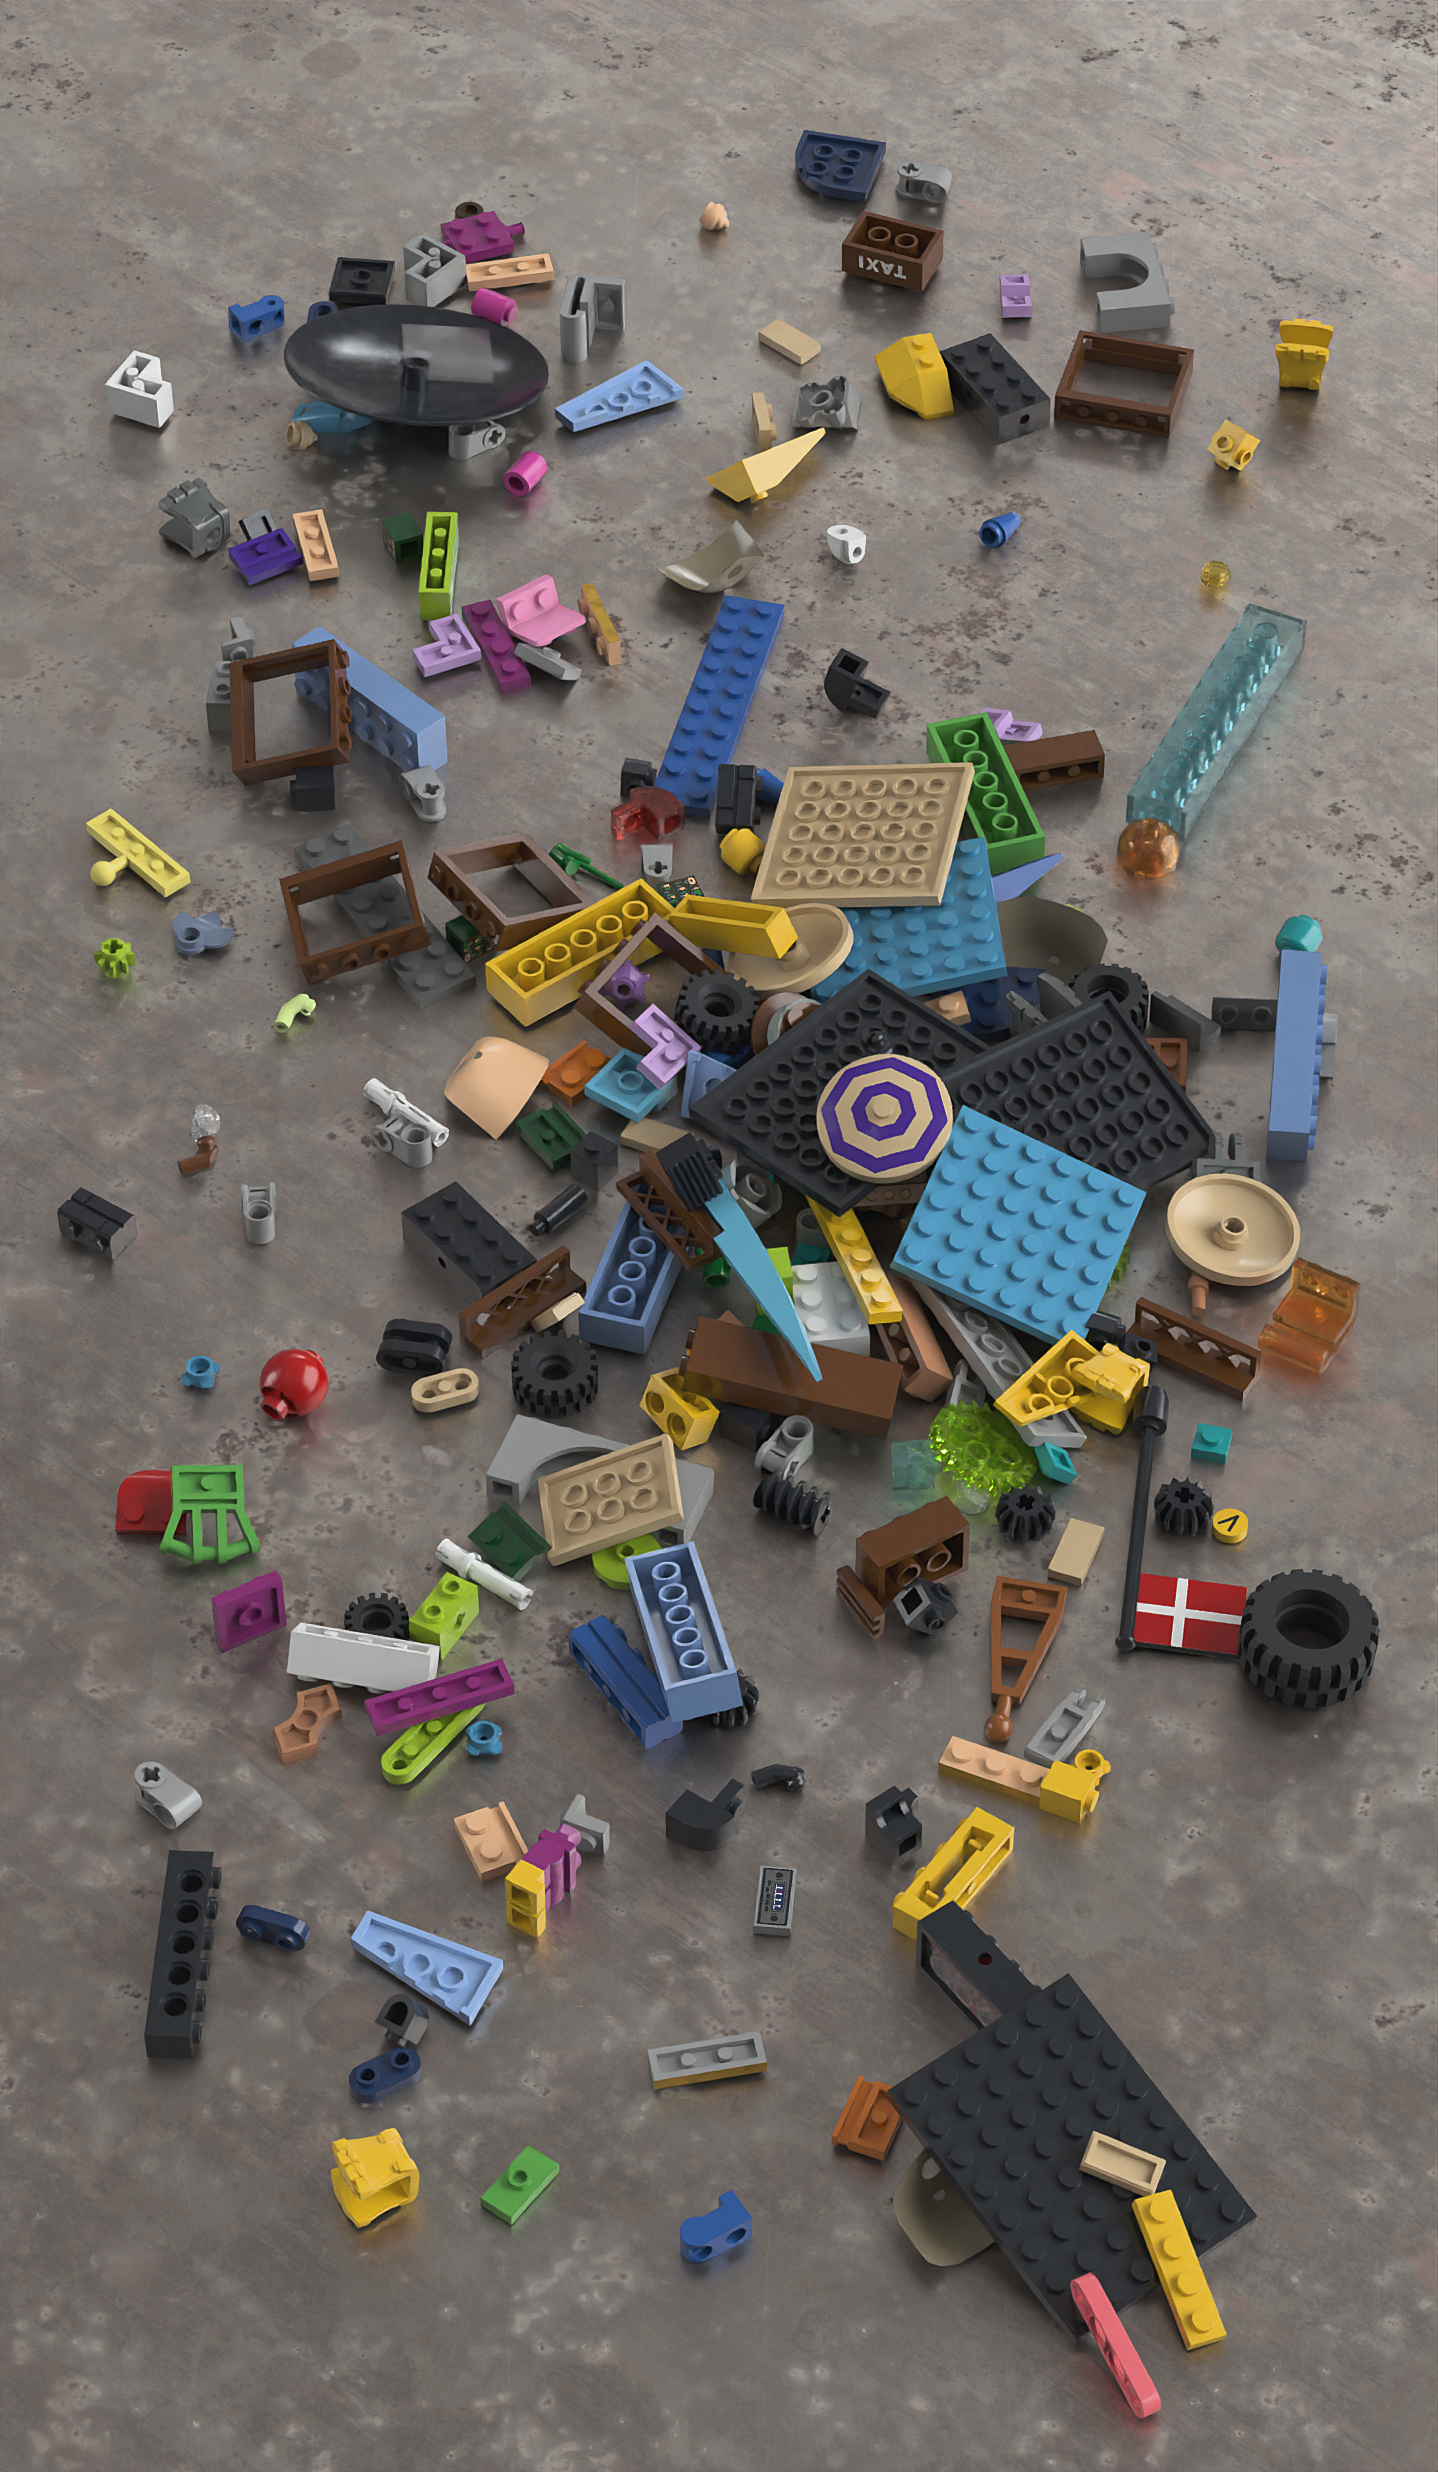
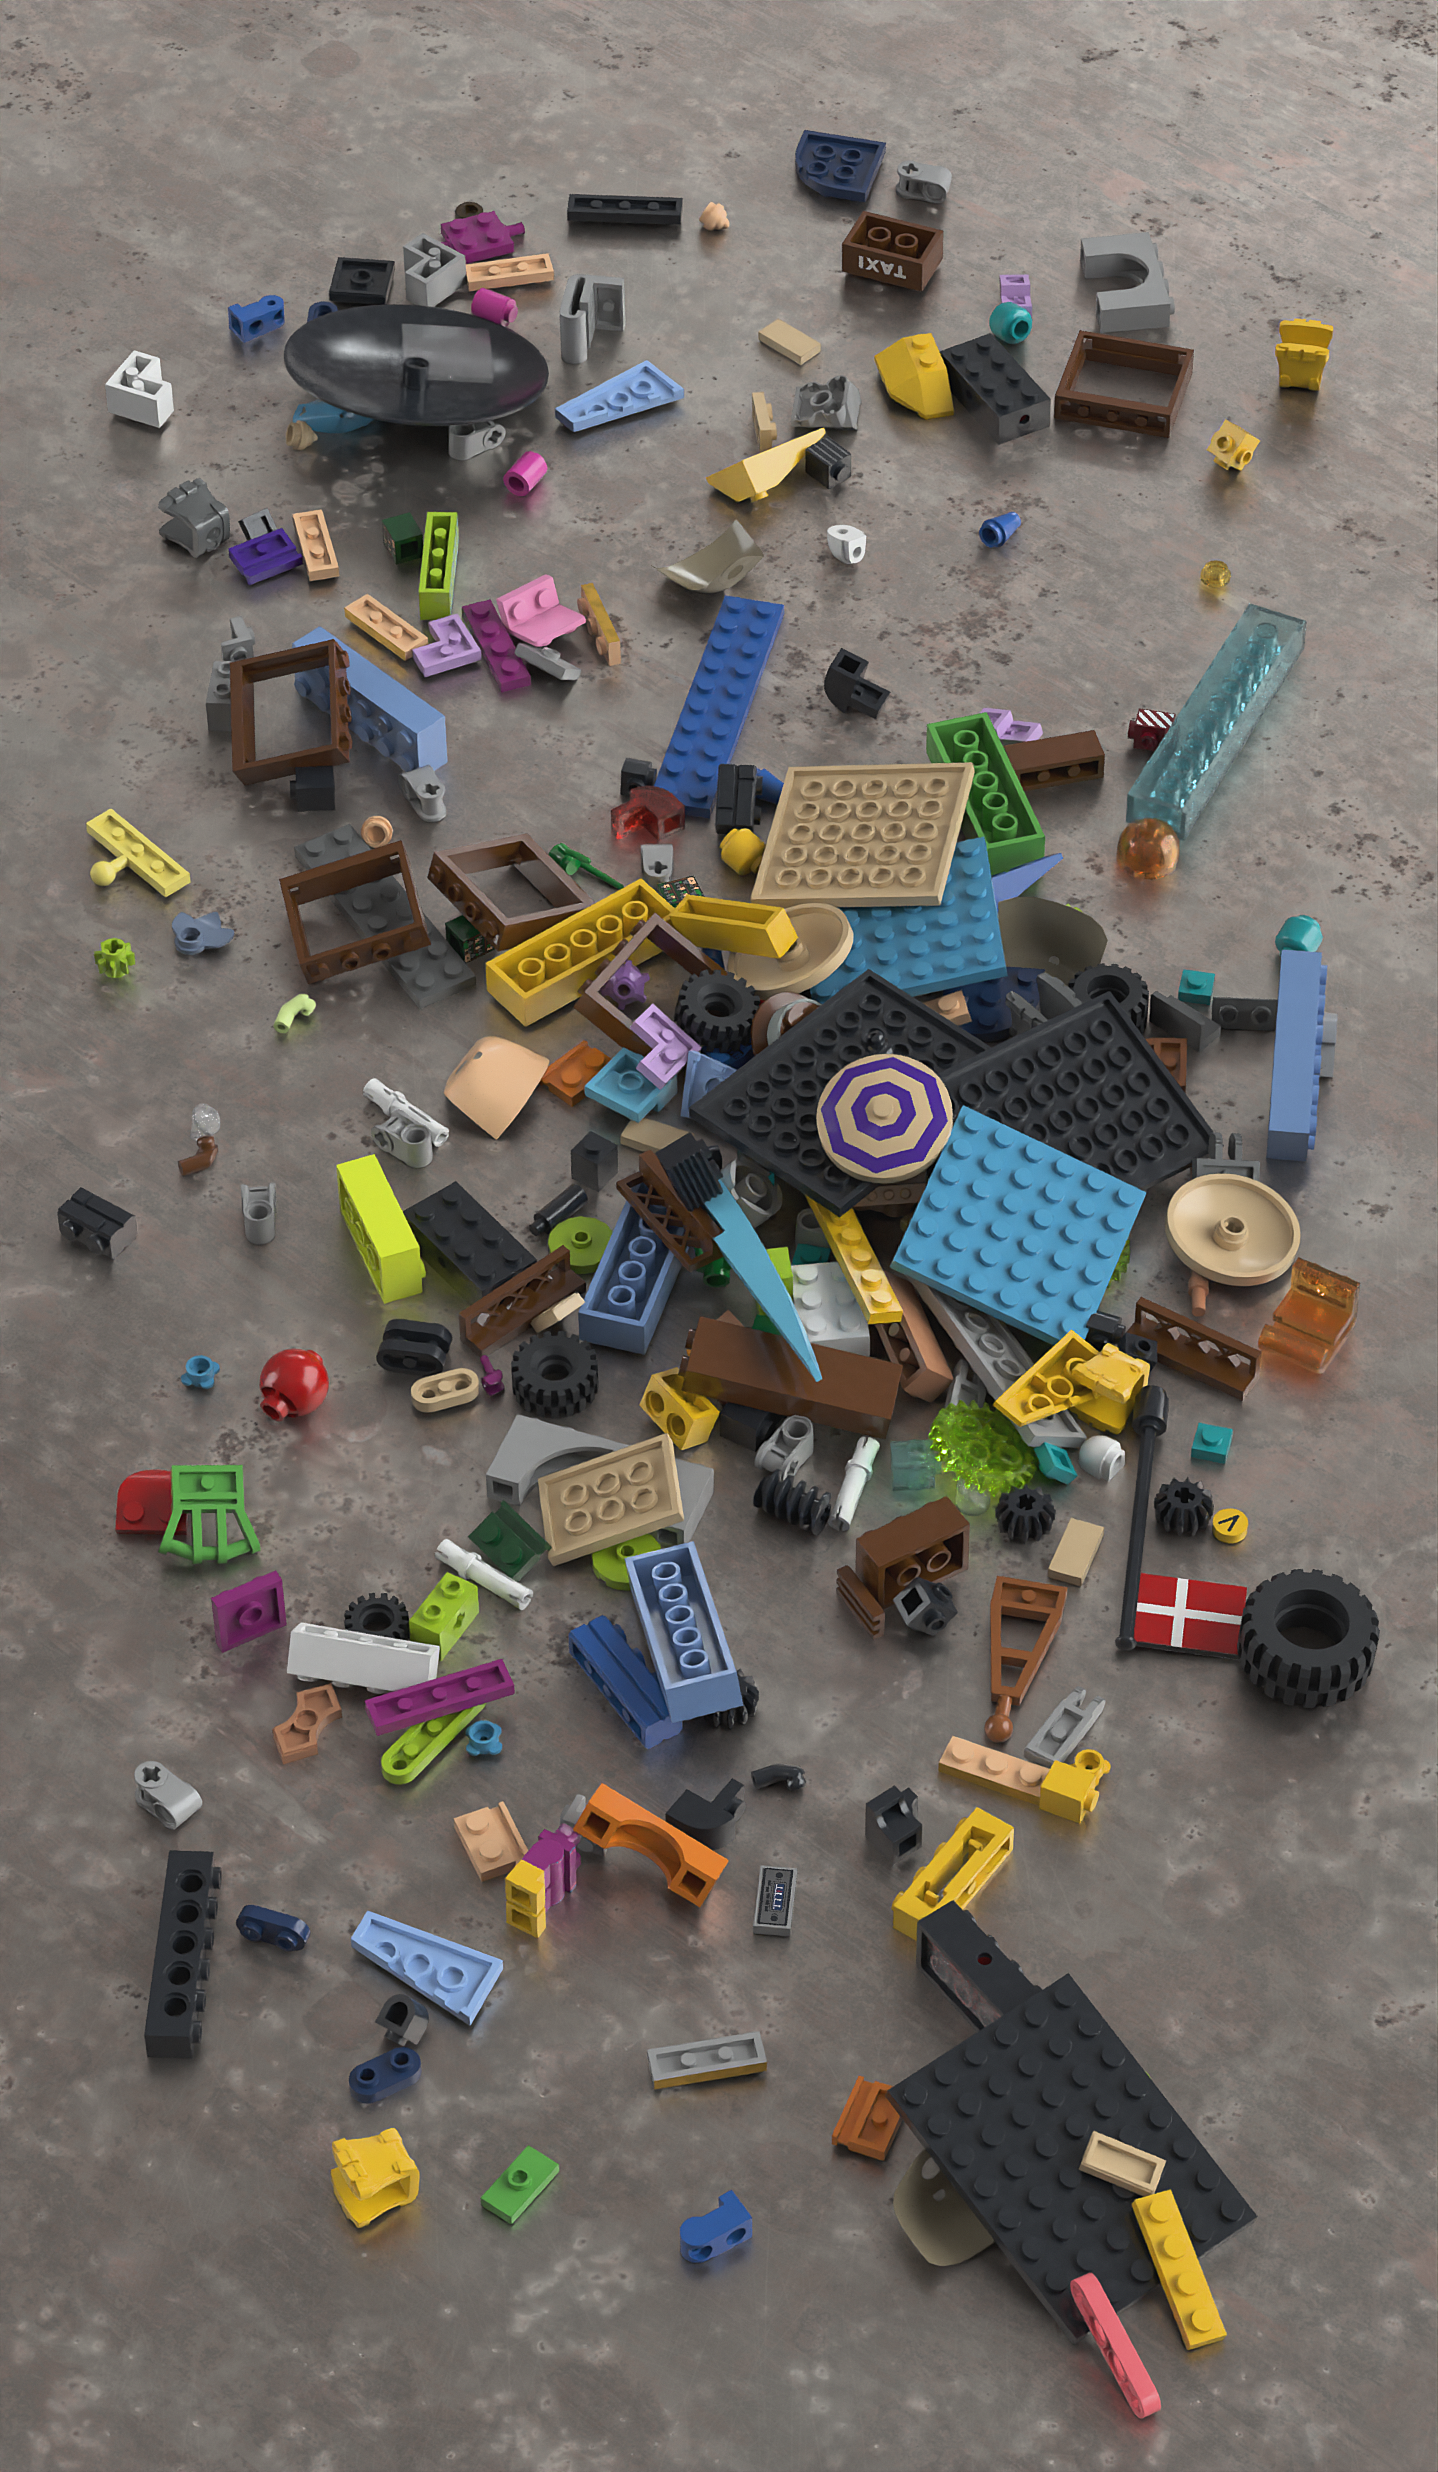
dark green plate [516,1102,587,1171] -> none
none -> neon yellow brick [336,1154,426,1304]
none -> light nougat plate [344,594,428,661]
none -> light nougat plate [361,816,393,848]
none -> magenta hand [480,1355,505,1396]
none -> lime plate [548,1216,613,1274]
none -> black plate [567,194,683,225]
none -> orange arch [573,1783,729,1908]
none -> black brick [805,436,851,489]
none -> white pin [828,1437,880,1531]
none -> teal head [989,302,1033,344]
none -> white piece [1078,1436,1125,1482]
none -> dark red brick [1128,708,1176,757]
none -> teal plate [1178,969,1215,1005]

